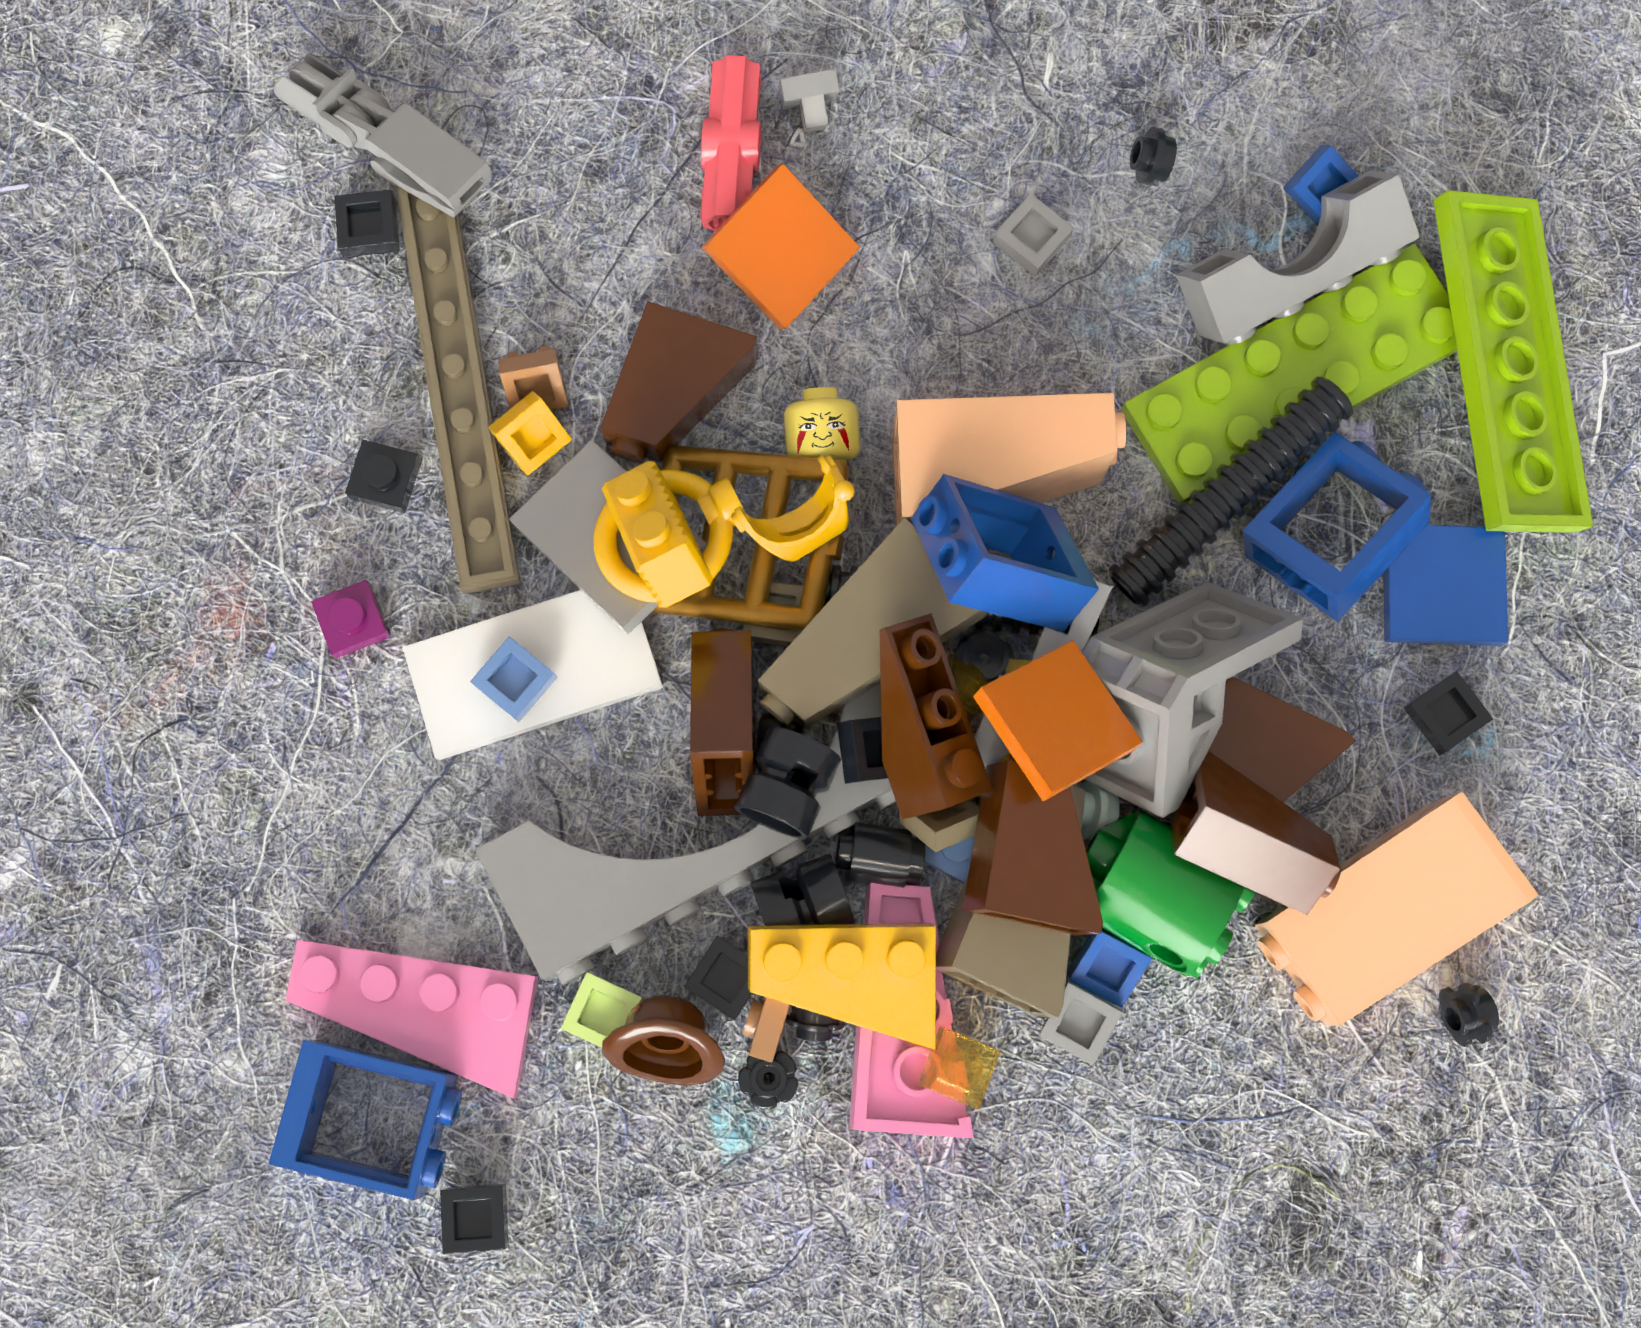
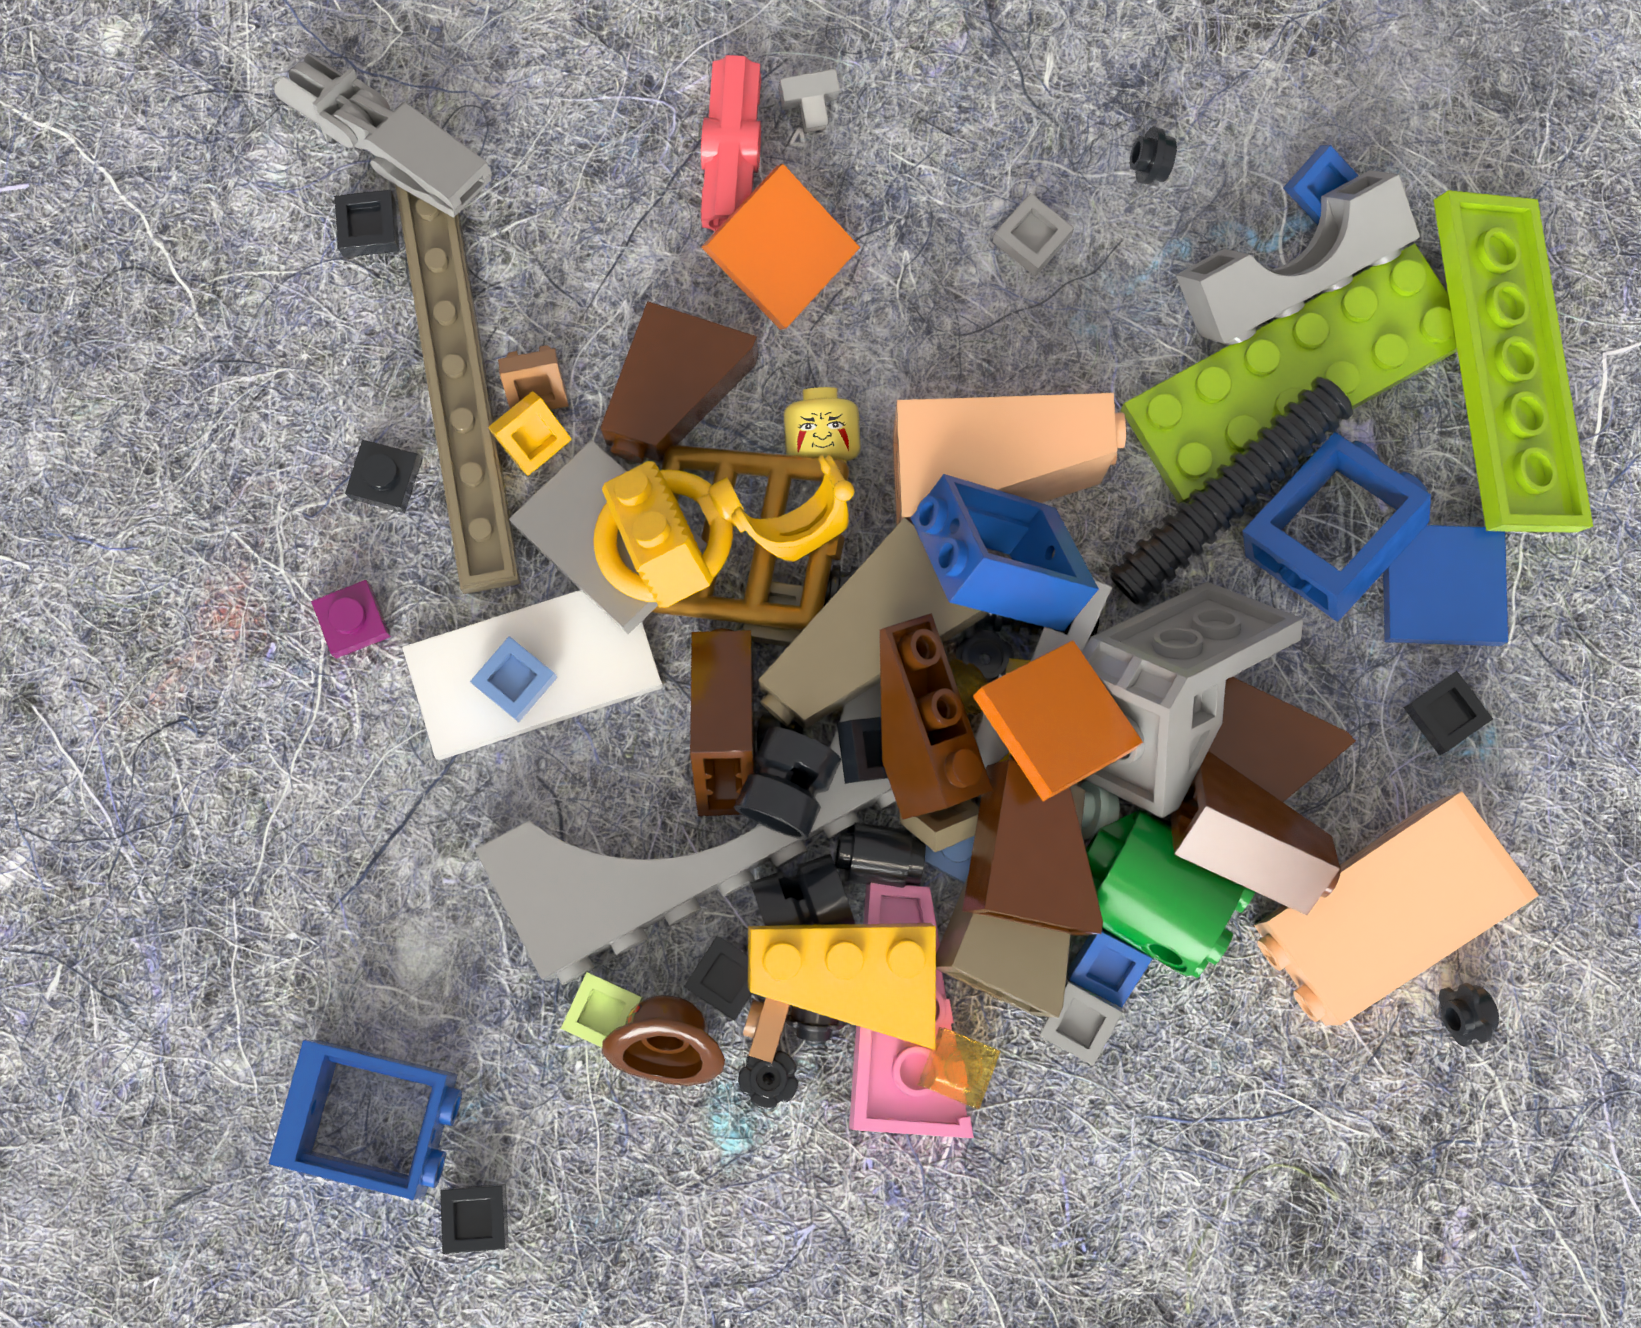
bright pink wing [285,940,538,1099] -> none

